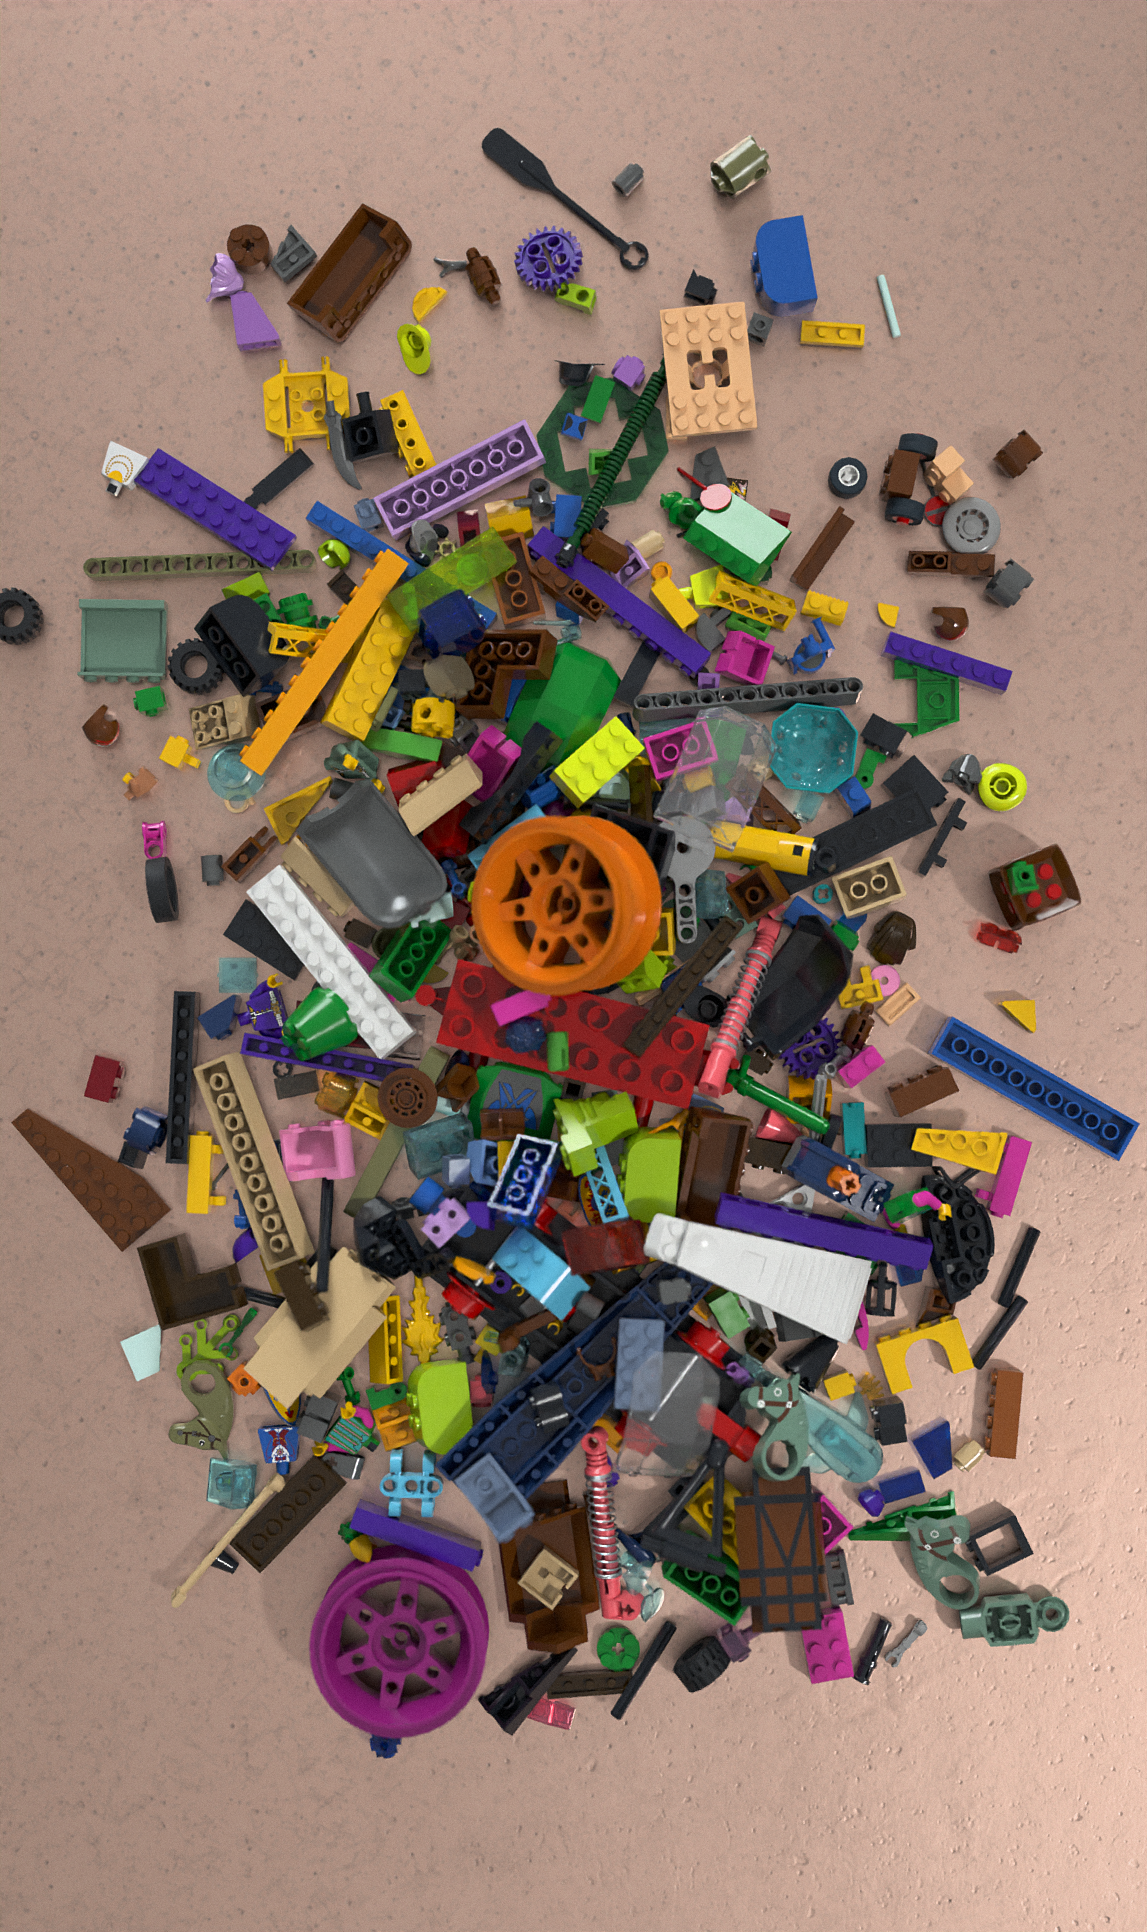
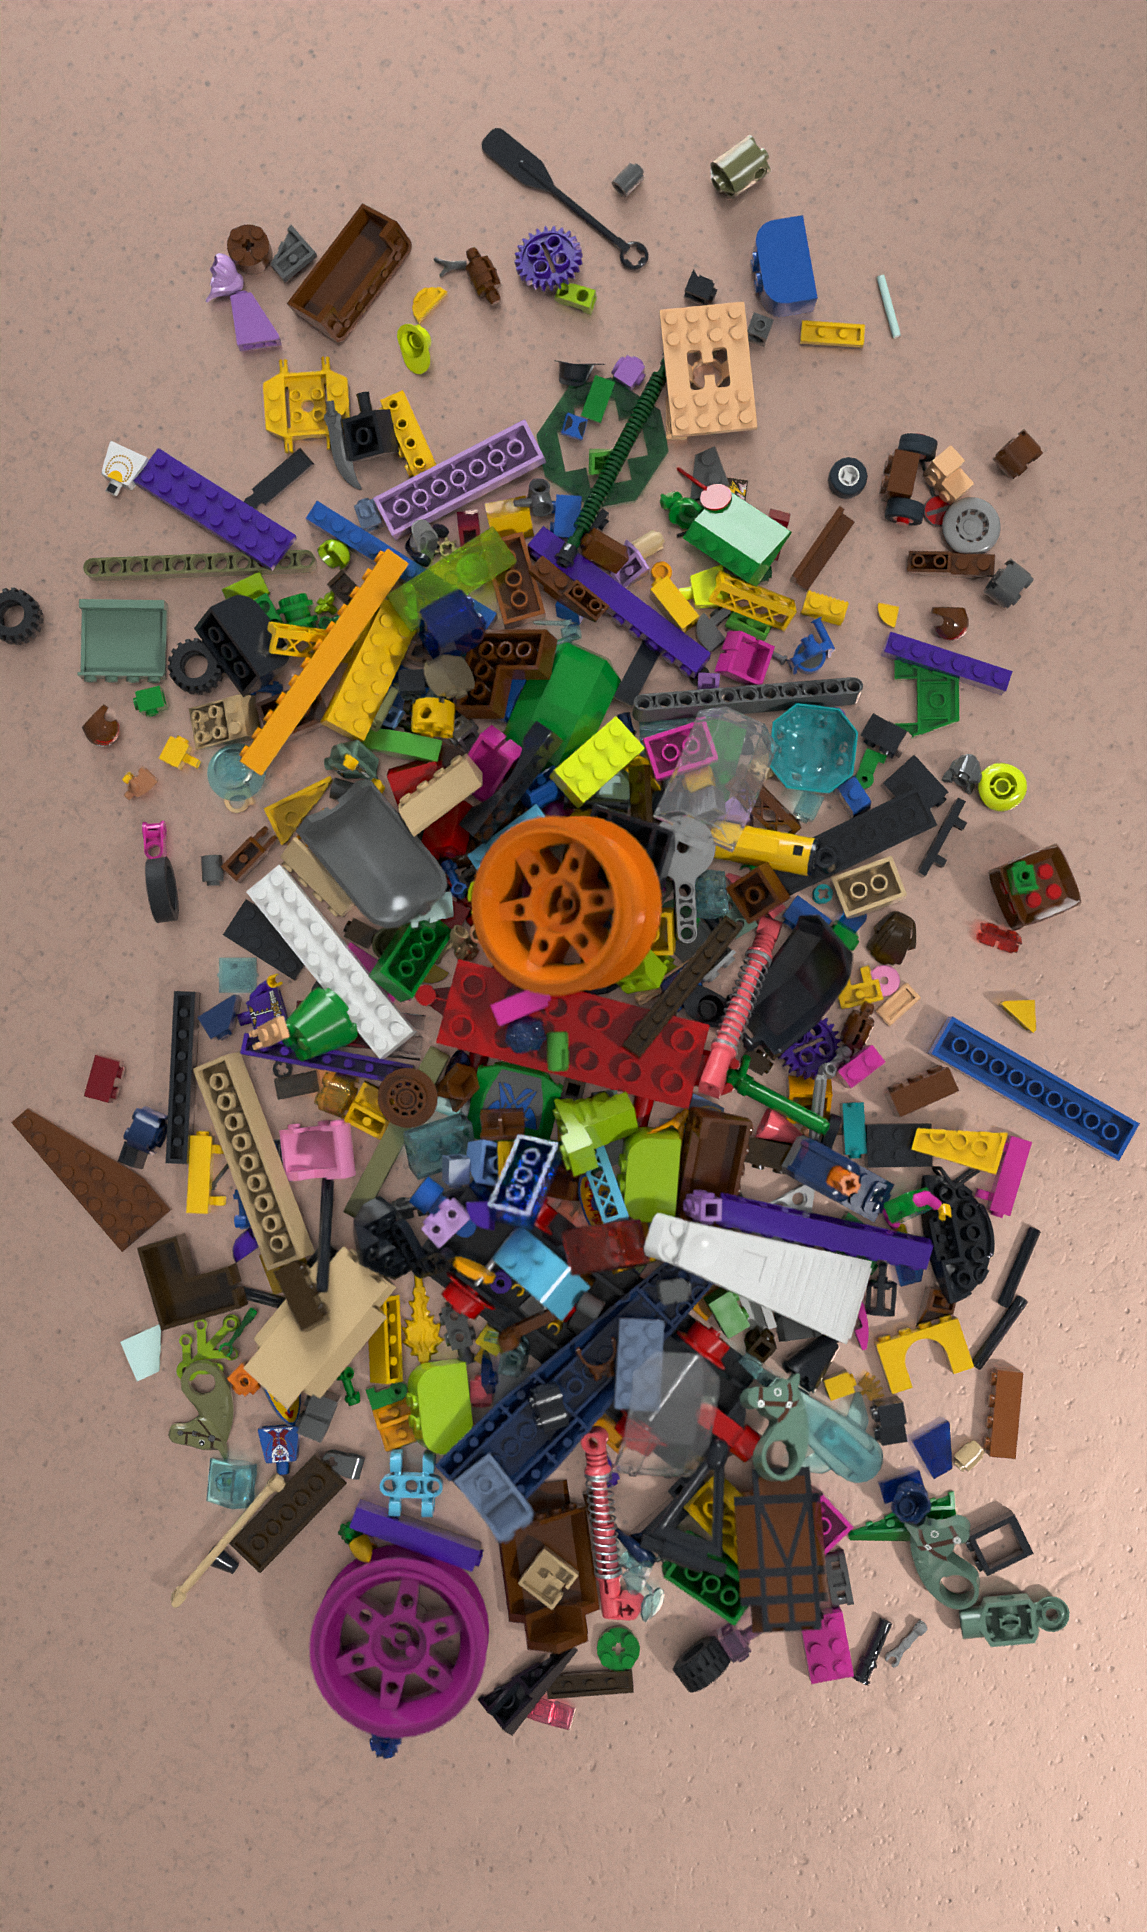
torso [311,1401,380,1456] -> none
black axle [610,1621,677,1720] -> none
medium lavender axle [727,1362,755,1388] -> none
dark purple cone [857,1489,885,1517] -> none
none -> light nougat hinge [248,1016,290,1050]
none -> lime plant [314,590,338,615]
none -> medium lavender brick [683,1190,722,1225]
none -> dark blue hair [891,1481,931,1524]

